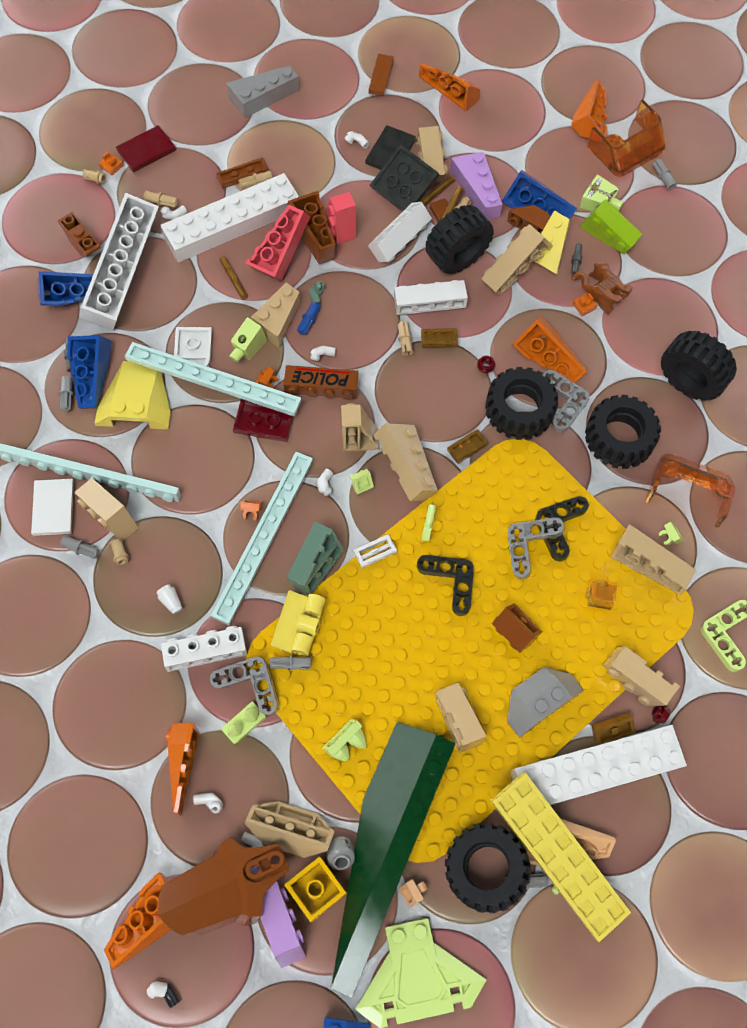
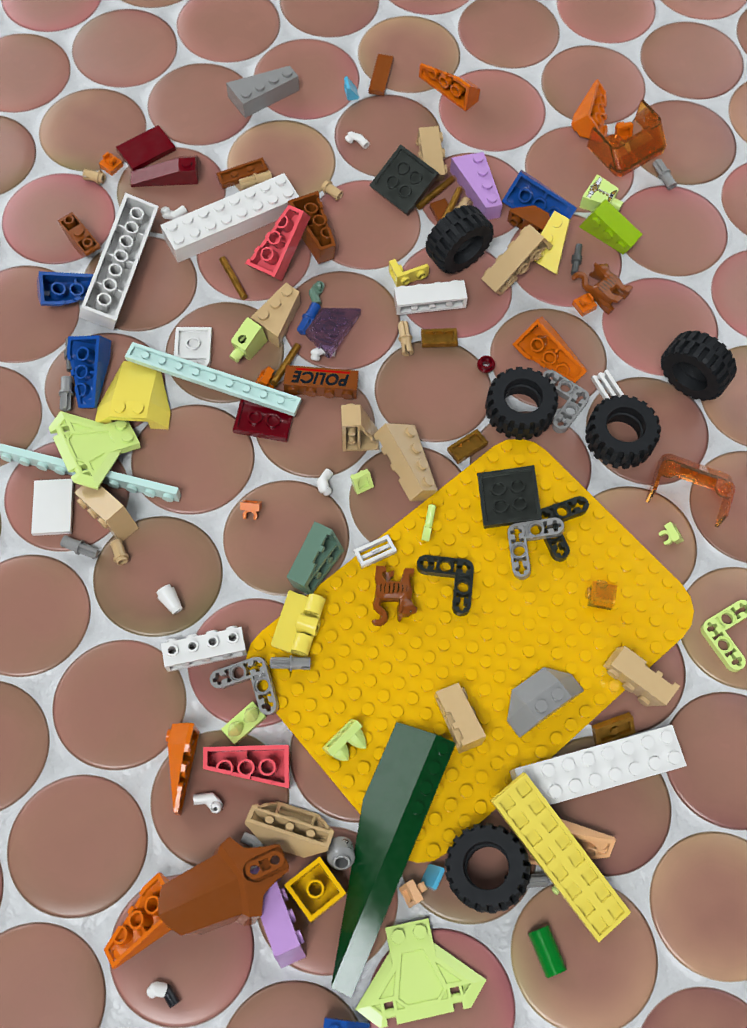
tan axle [144,190,178,208] -> none
light aqua plate [211,452,313,626] -> none
coral wedge [326,192,356,244] -> none
pearl dark grey tile [365,125,416,170] -> none
white brick [368,202,432,263] -> none
dark orange brick [491,603,542,653] -> none
tan wedge [610,524,696,595] -> none
dark red plate [652,705,671,724] -> none
none -> yellowish green plate [49,411,140,490]
none -> dark red wedge [131,155,198,187]
none -> coral wedge [203,745,290,789]
none -> pearl gold bar [270,343,301,386]
none -> clear purple wing [306,308,361,358]
none -> tan pin [321,180,343,201]
none -> medium azure slope [344,76,359,101]
none -> dark orange animal [372,566,417,626]
none -> light yellow bracket [389,259,429,287]
none -> medium azure slope [421,864,445,891]
none -> pearl dark grey plate [477,465,542,529]
none -> green brick [528,925,567,978]
none -> white tile [591,369,624,400]
none -> orange tile [614,122,633,143]

